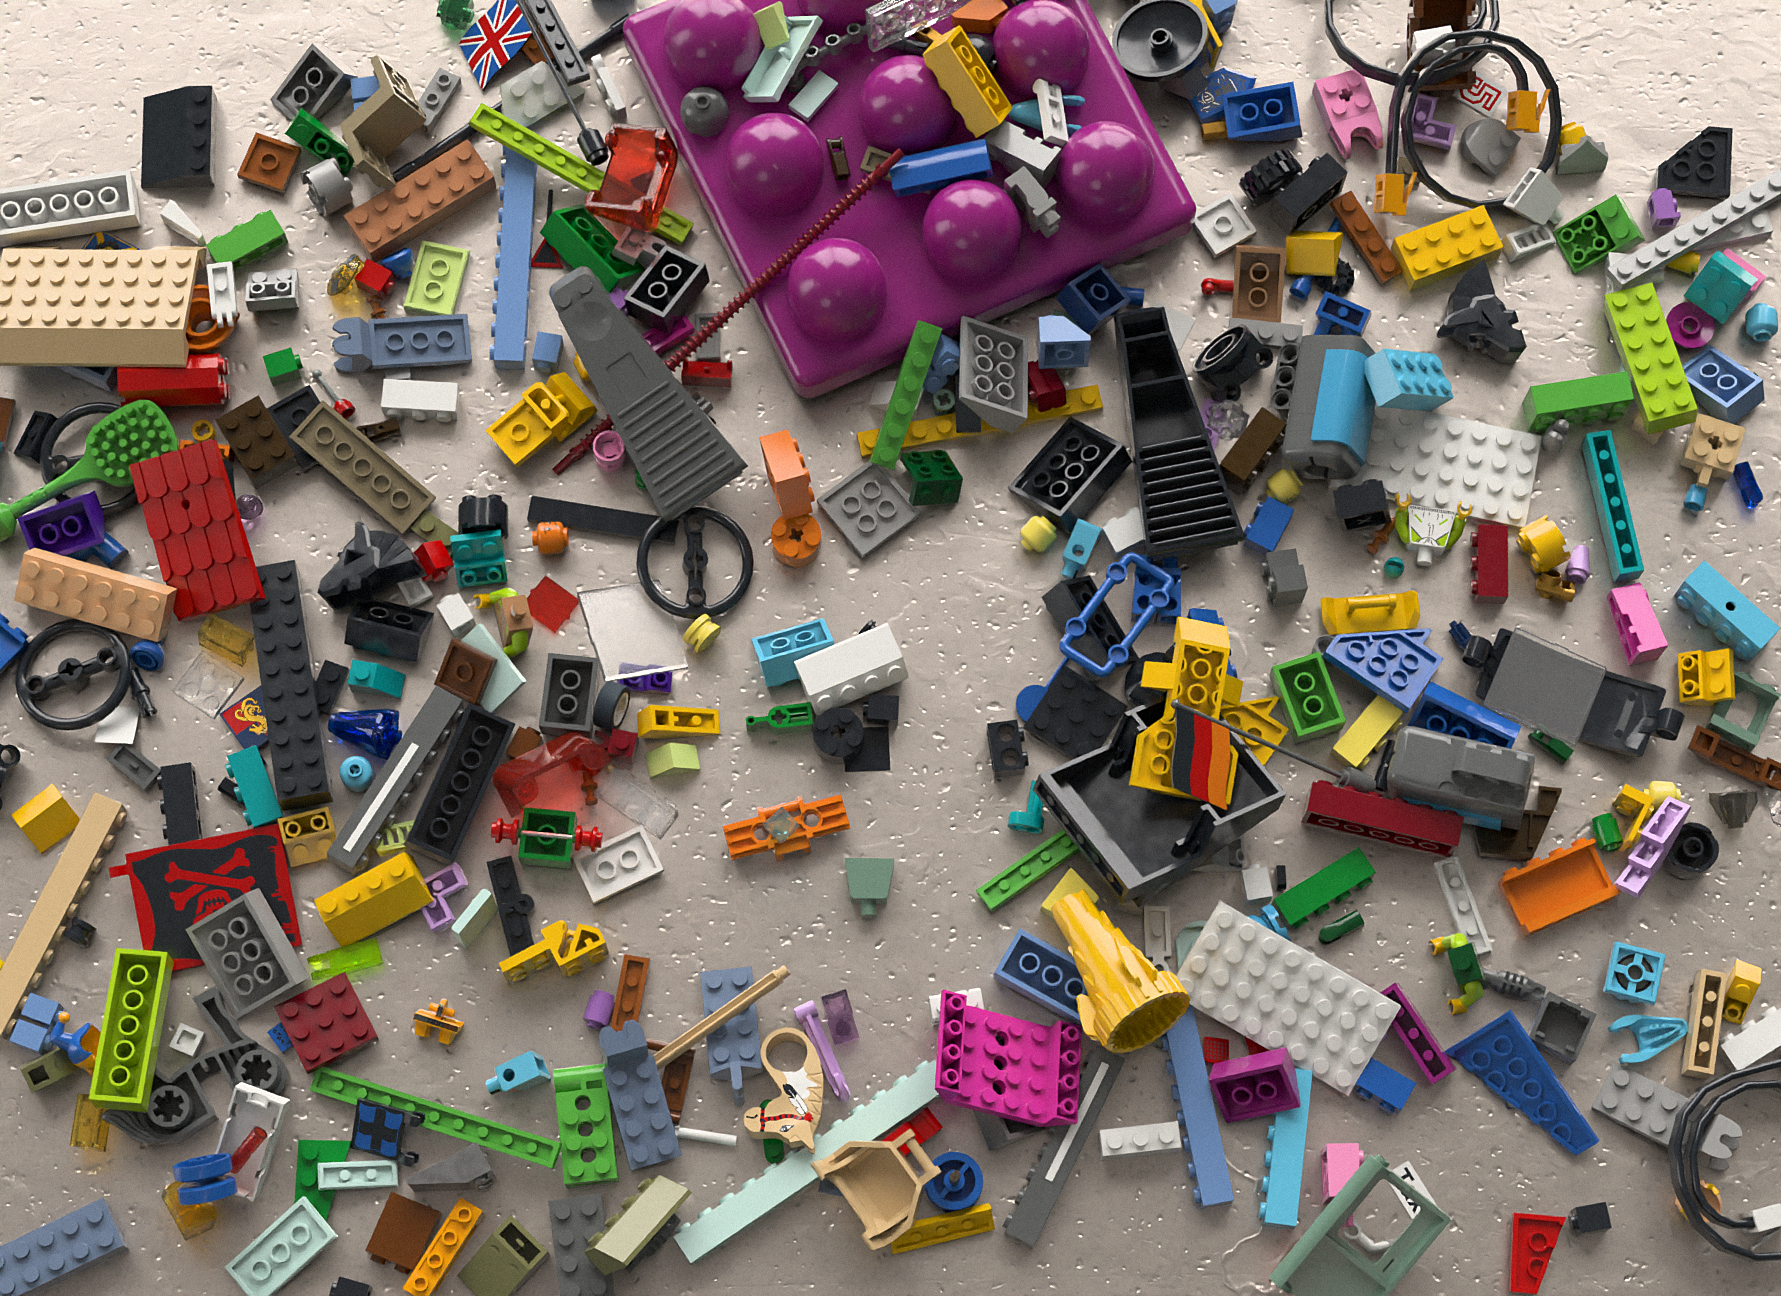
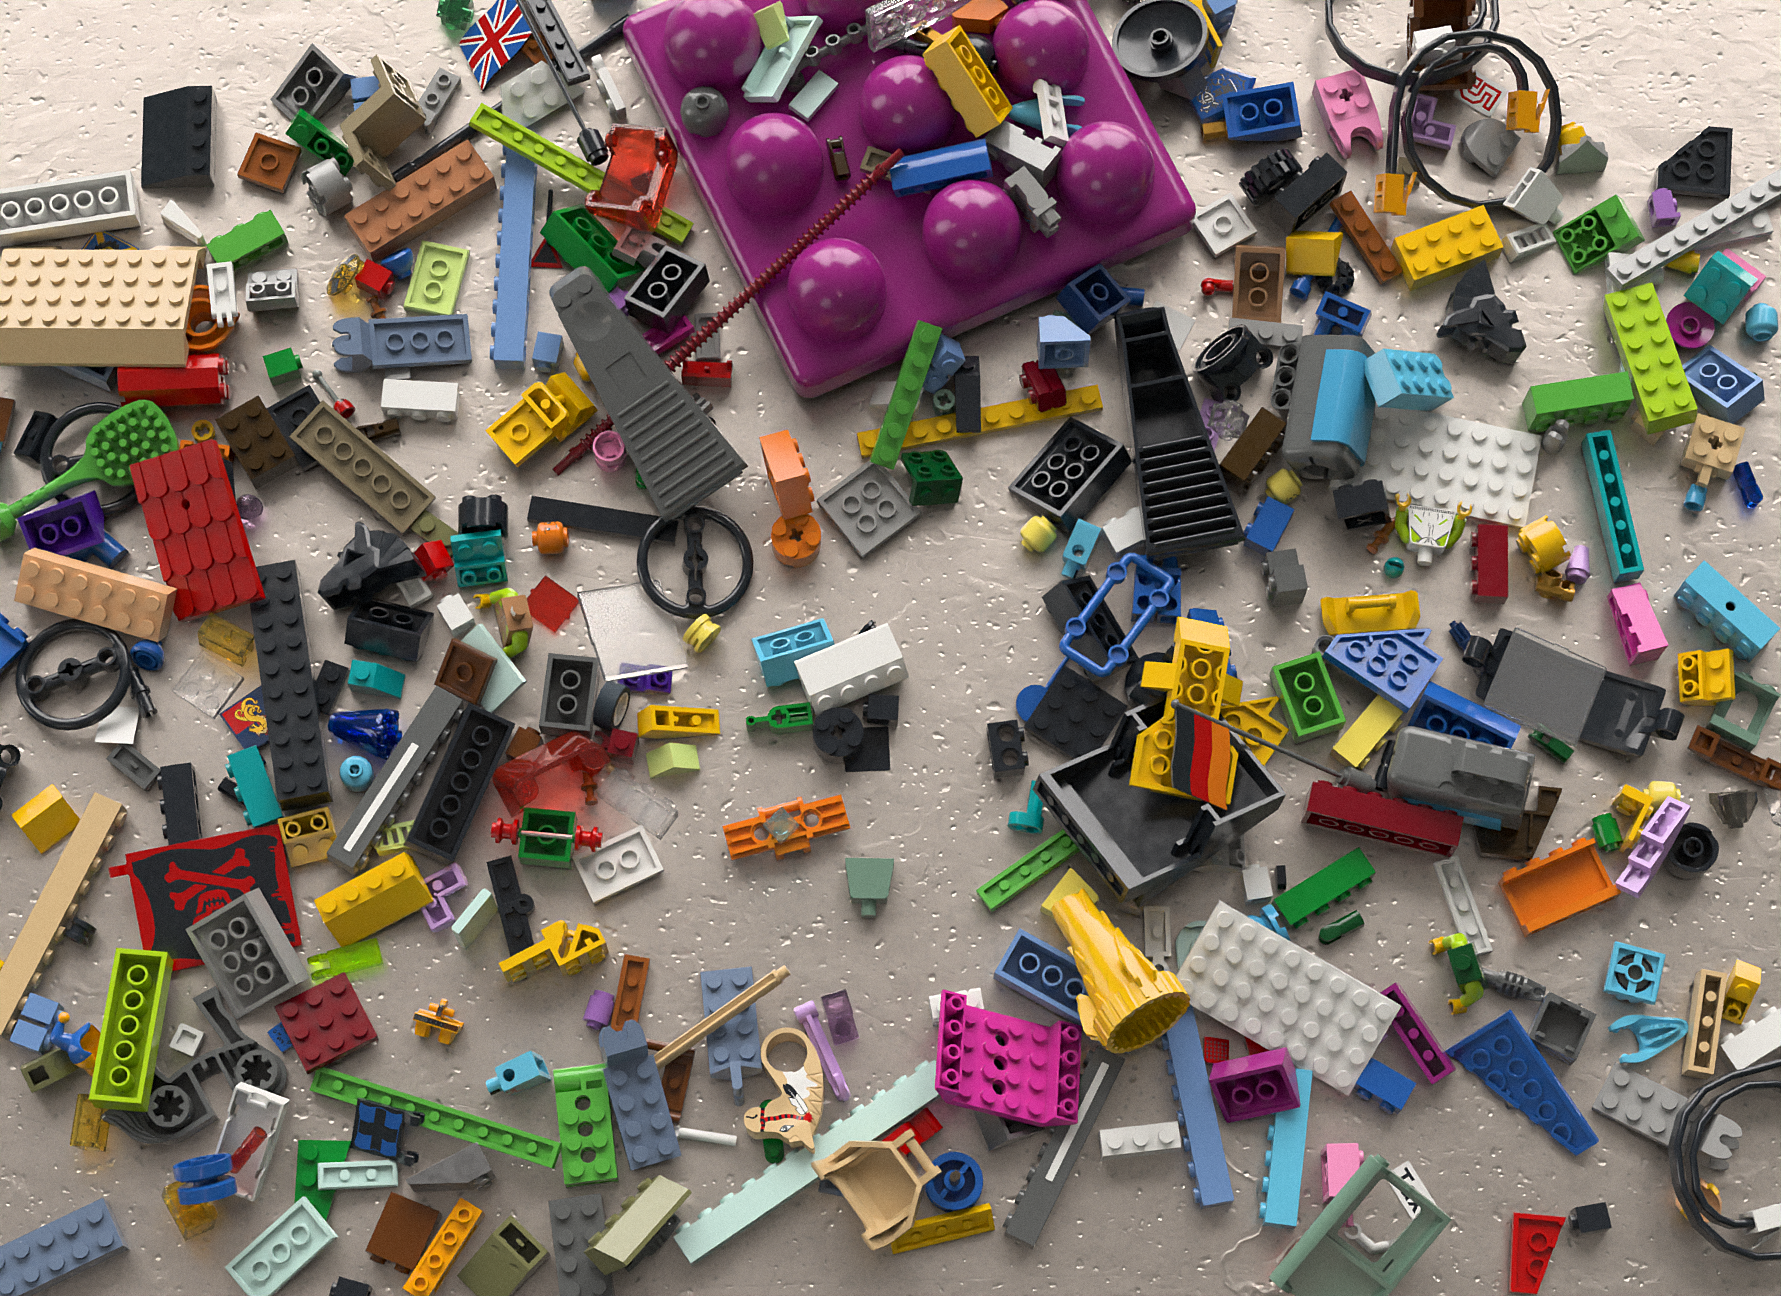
light grey slope [959,316,1028,433] -> none

